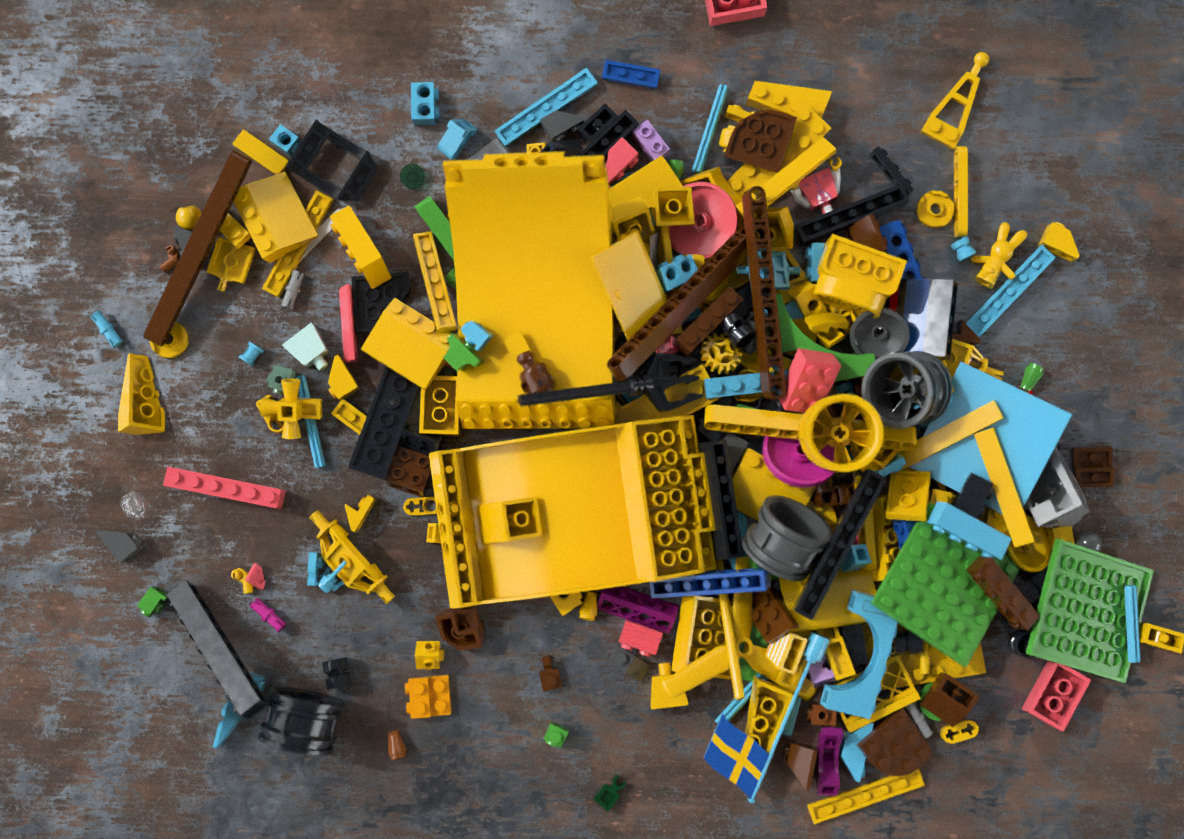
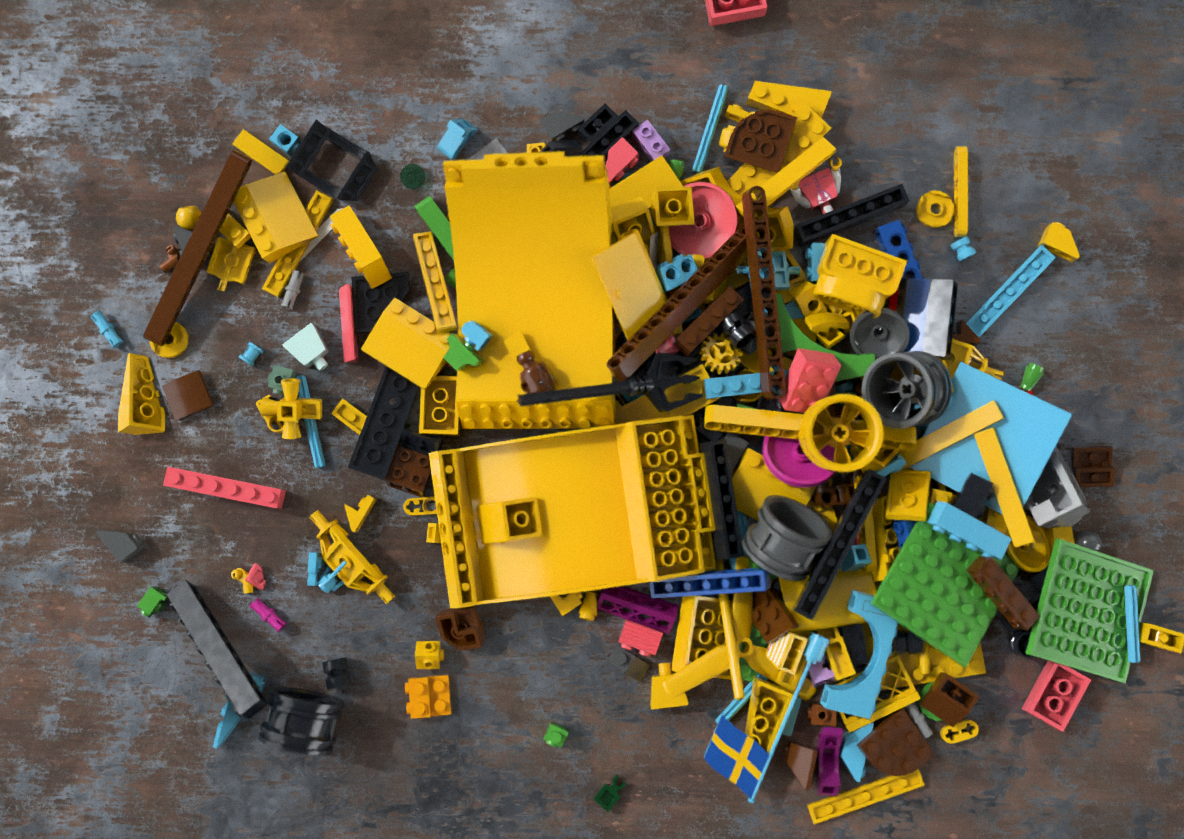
clear head [120,491,150,521] -> none
yellow slope [328,355,361,401] -> none
dark orange cone [387,730,407,761] -> none
medium azure brick [411,82,439,125] -> none
medium azure plate [494,68,597,148] -> none
reddish brown plate [539,655,562,692] -> none
blue plate [602,60,660,90] -> none
reddish brown slope [845,214,888,252] -> none
black plate [869,146,914,196] -> none
yellow plate [920,52,989,150] -> none
yellow animal [971,222,1027,289] -> none
none -> reddish brown slope [162,370,213,421]

